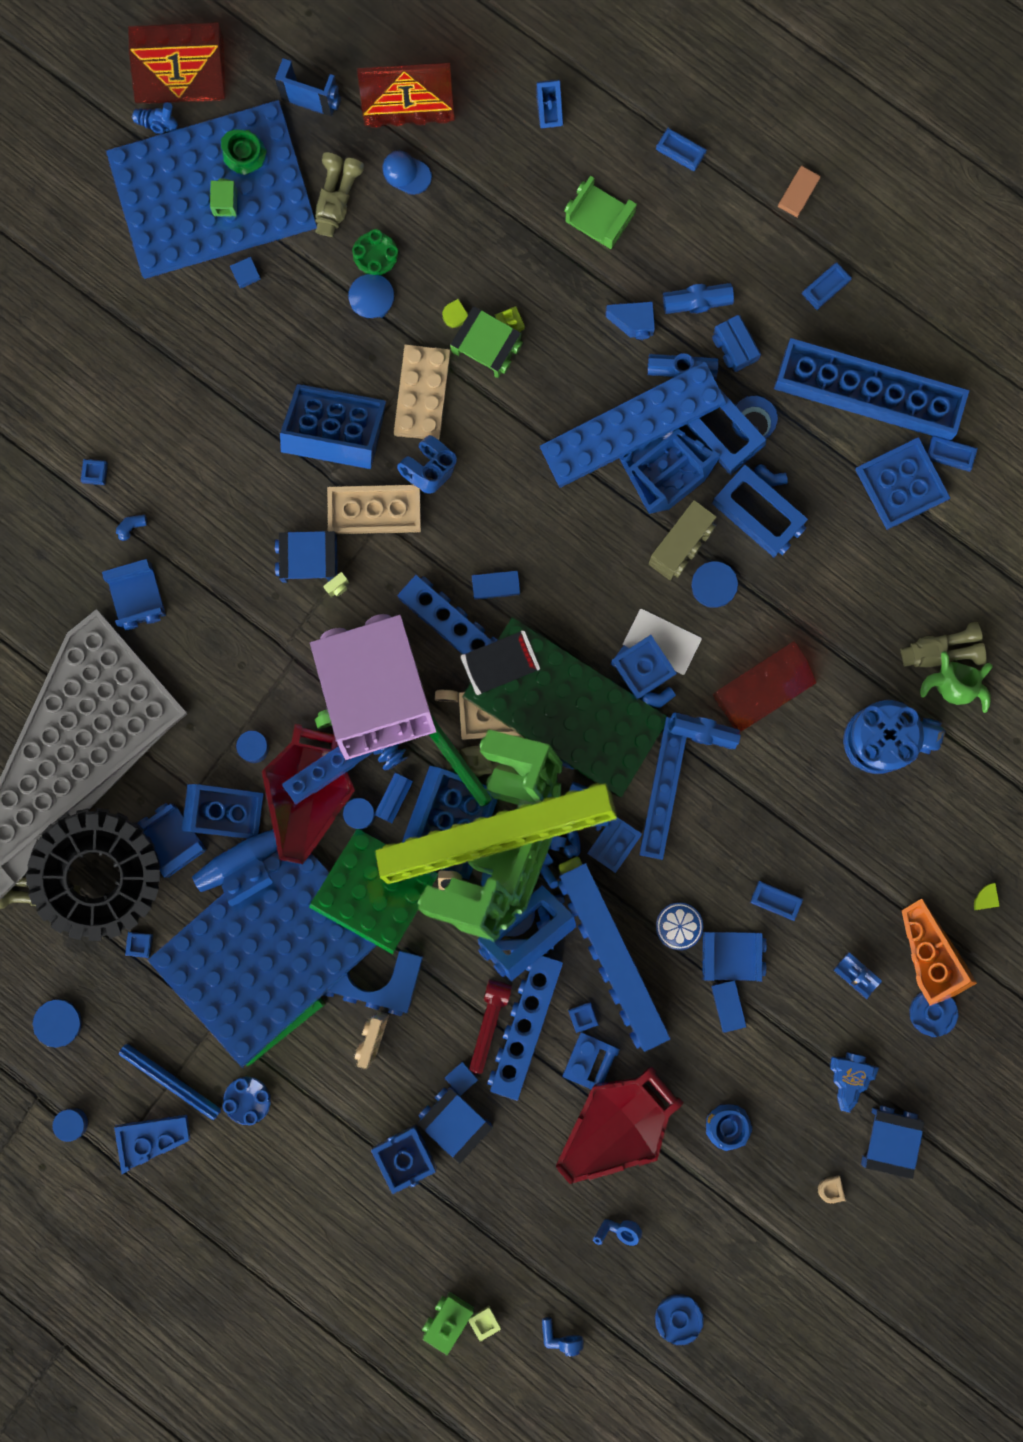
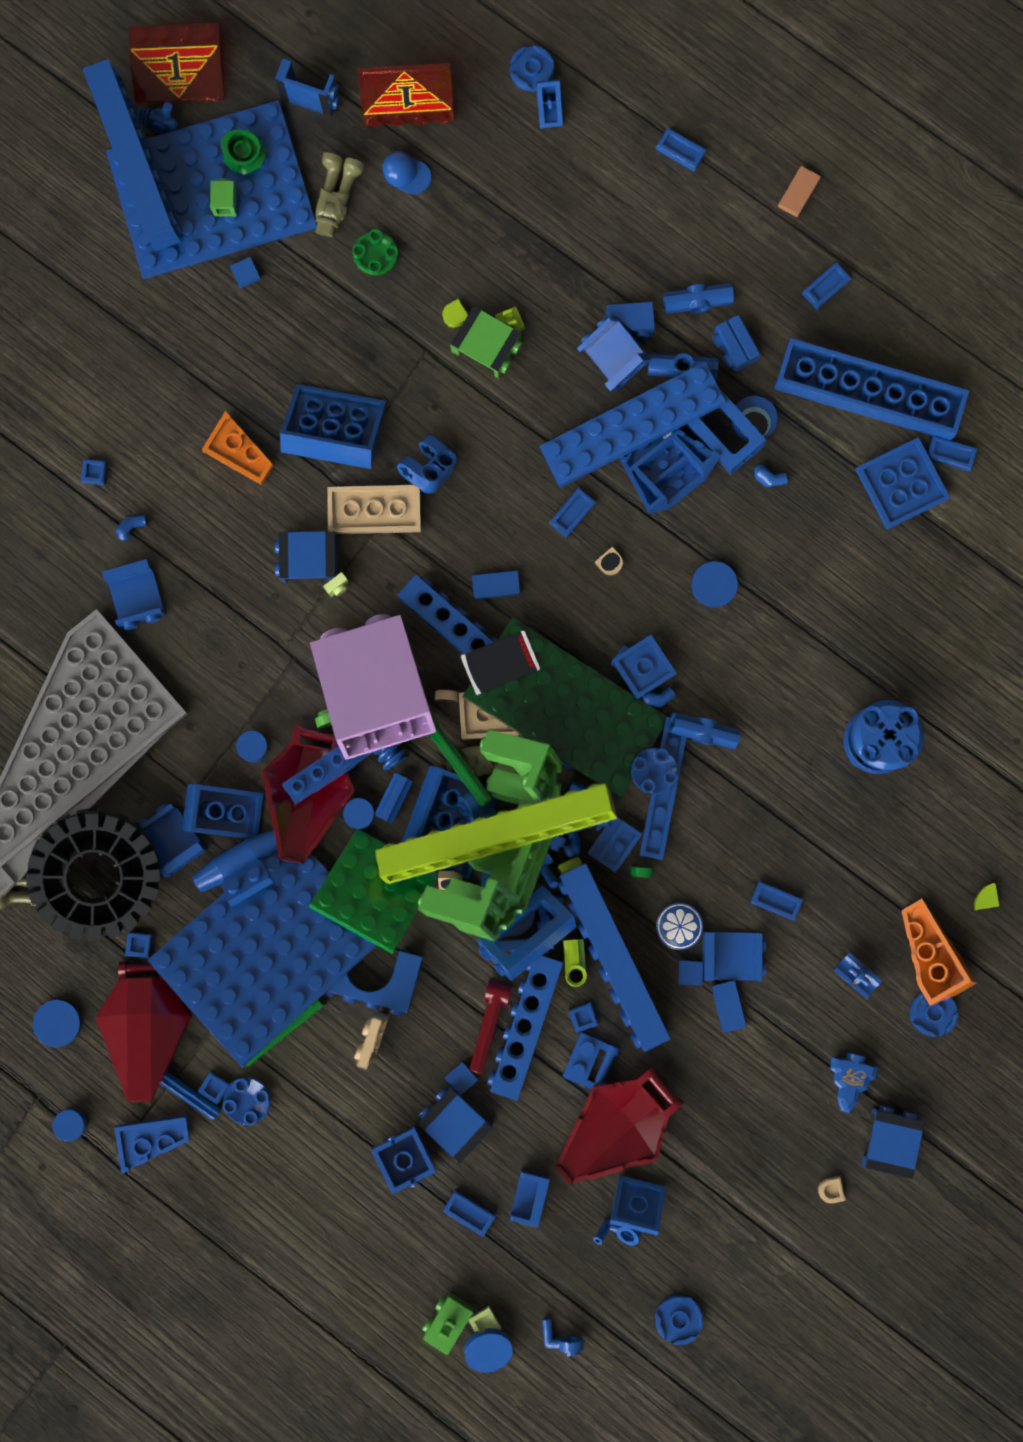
blue dish [349,274,394,318] -> none
tan plate [394,345,450,441] -> none
bright green panel [564,176,637,249] -> none
white sticker [623,609,702,675] -> none
olive brick [648,500,716,581] -> none
blue hat [706,1104,752,1151] -> none
blue piece [712,465,808,558] -> none
clear red slope [713,641,816,733] -> none
olive piece [900,622,986,668] -> none
bright green piece [920,651,993,713] -> none
blue head [920,718,945,754] -> none
none -> blue brick [82,59,181,252]
none -> dark red windscreen [96,962,192,1102]
none -> blue tile [198,1071,231,1105]
none -> orange wing [202,411,274,485]
none -> blue tile [442,1189,496,1237]
none -> blue plate [458,793,497,823]
none -> blue tile [464,1328,513,1373]
none -> blue tile [510,46,554,91]
none -> blue panel [510,1169,550,1228]
none -> blue tile [549,488,596,538]
none -> lime piece [563,939,587,987]
none -> panel [577,317,651,391]
none -> tile [595,547,623,576]
none -> blue plate [610,1175,666,1235]
none -> green tile [630,866,654,878]
none -> blue dish [631,748,678,795]
none -> blue tile [678,960,703,986]

